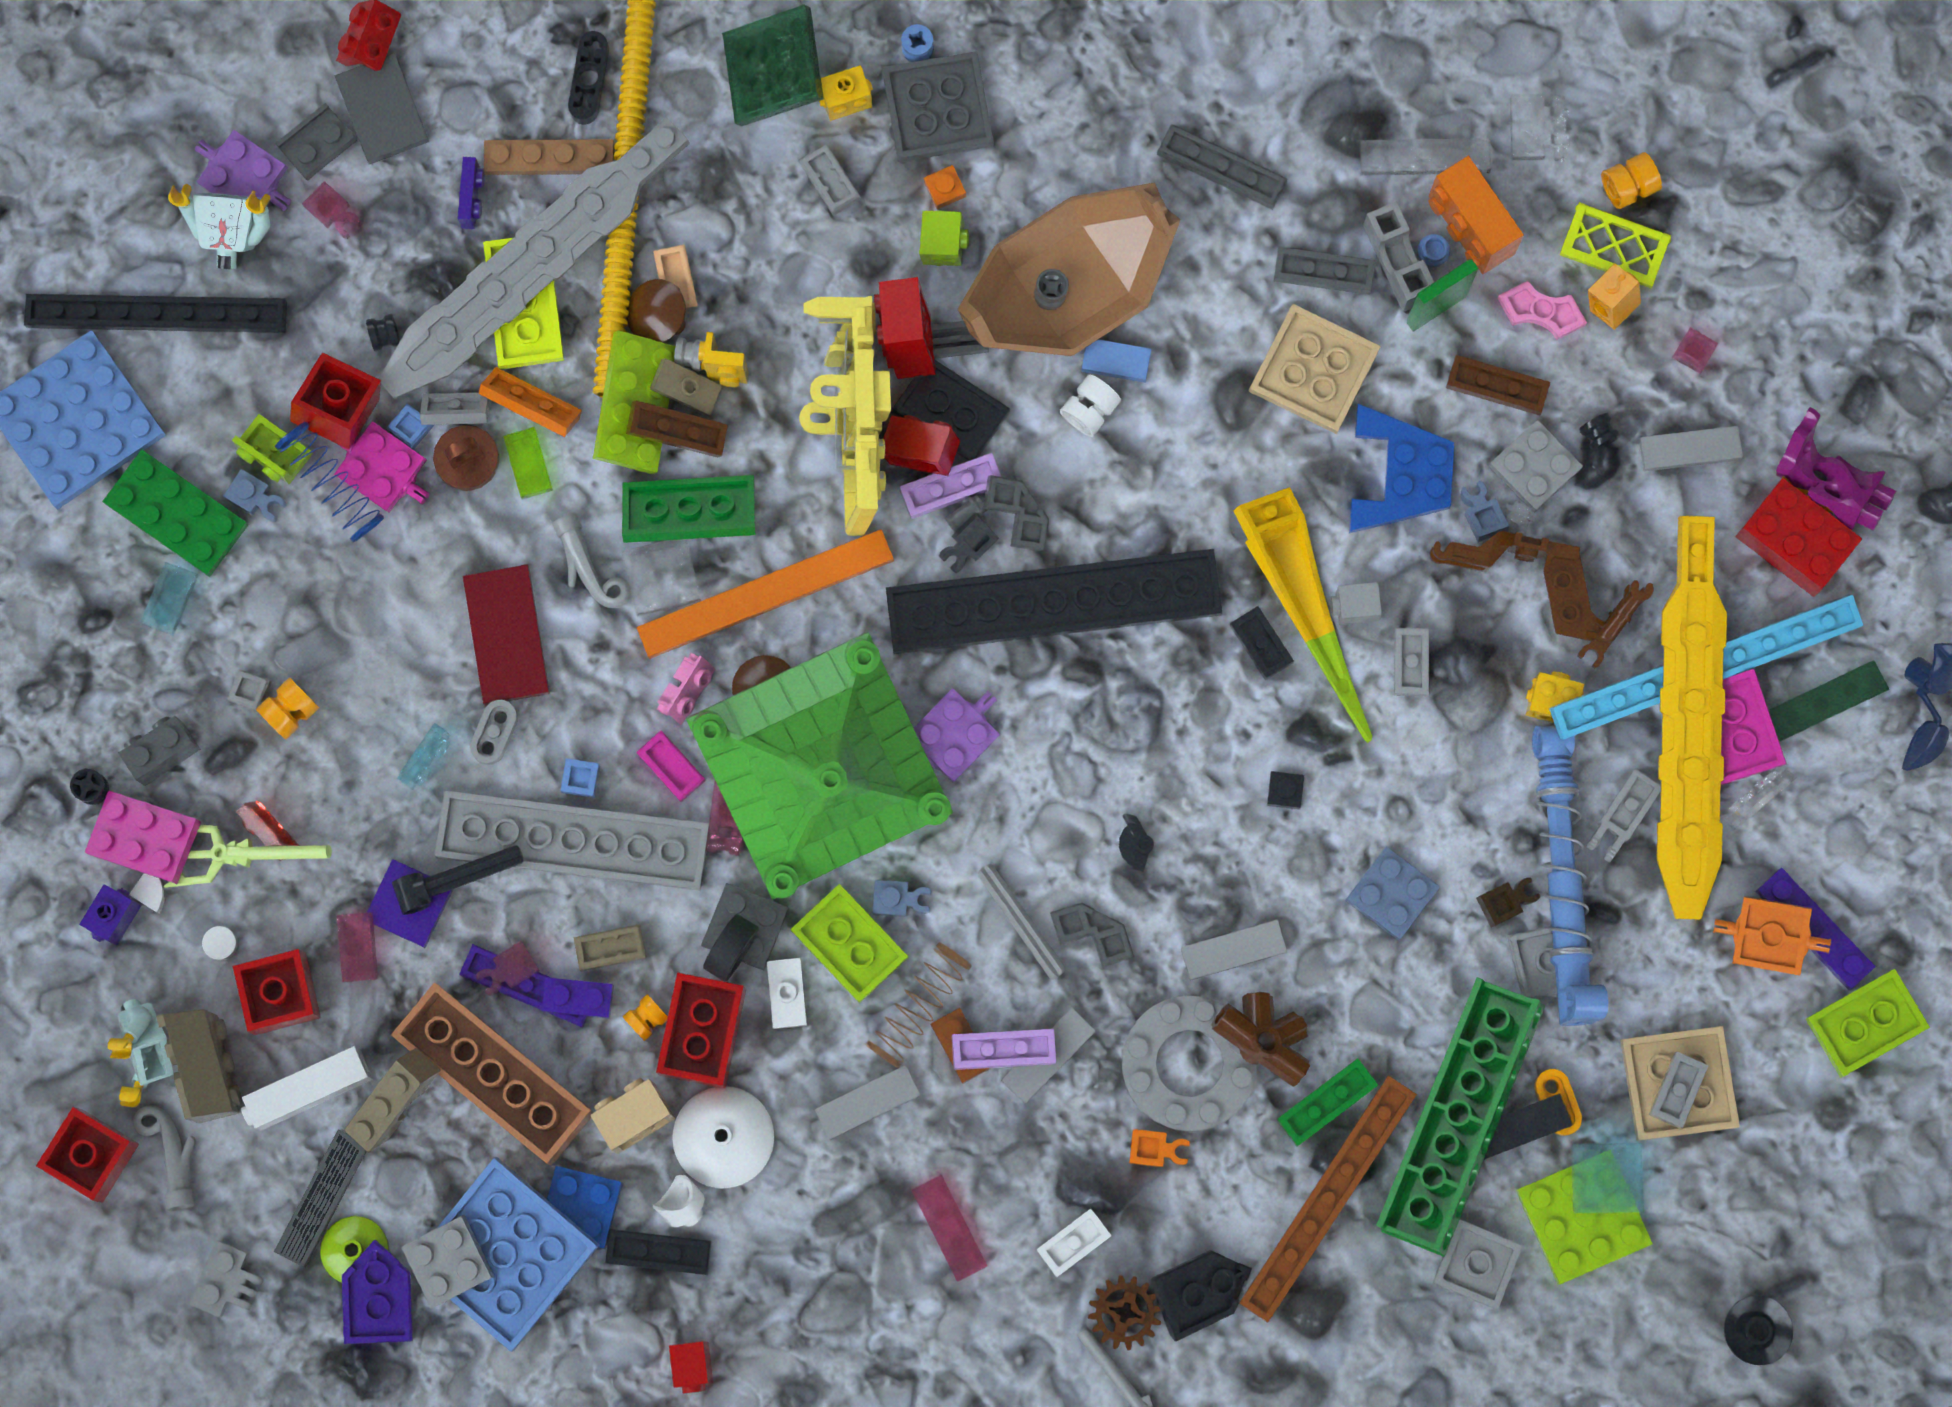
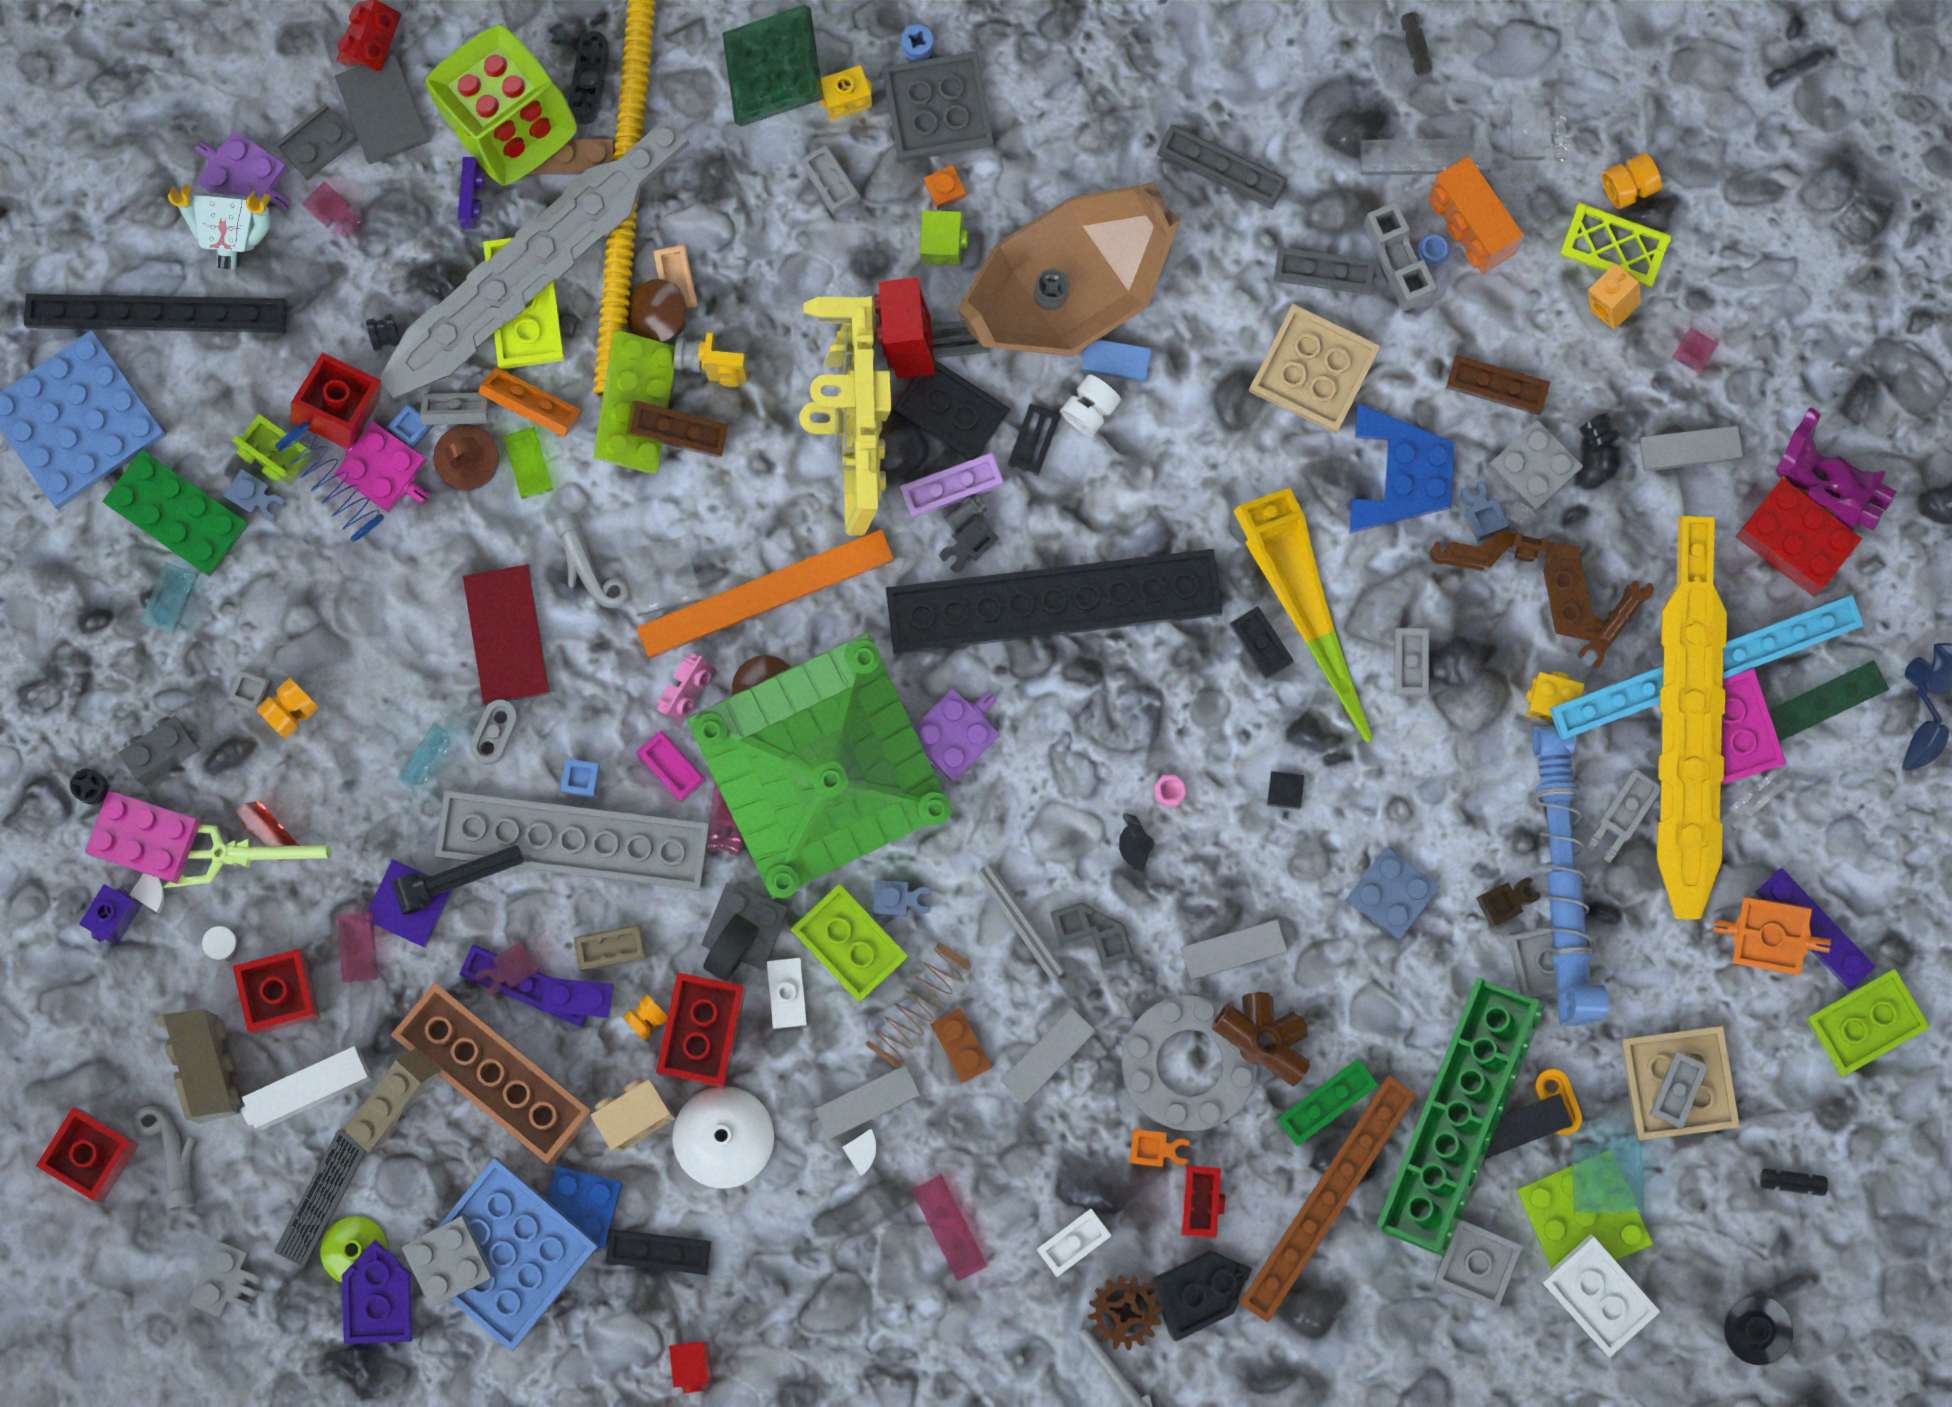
light aqua torso [108,999,174,1107] -> none
green plate [622,475,756,543] -> none
dark tan plate [650,358,722,416] -> none
white piece [653,1175,705,1227] -> none
red brick [883,415,960,476] -> none
lavender plate [952,1029,1056,1070] -> none
dark grey tile [983,475,1049,552] -> none
light grey brick [1331,582,1382,625] -> none
green tile [1407,259,1479,332] -> none
bright pink tile [1497,281,1587,340] -> none
none -> lime piece [425,24,577,186]
none -> white tile [842,1129,876,1176]
none -> black tile [1008,403,1061,477]
none -> bright pink tile [1154,774,1187,808]
none -> red brick [1180,1166,1225,1239]
none -> clear smoke axle [1401,12,1433,75]
none -> white plate [1540,1234,1660,1358]
none -> black axle [1760,1168,1828,1196]

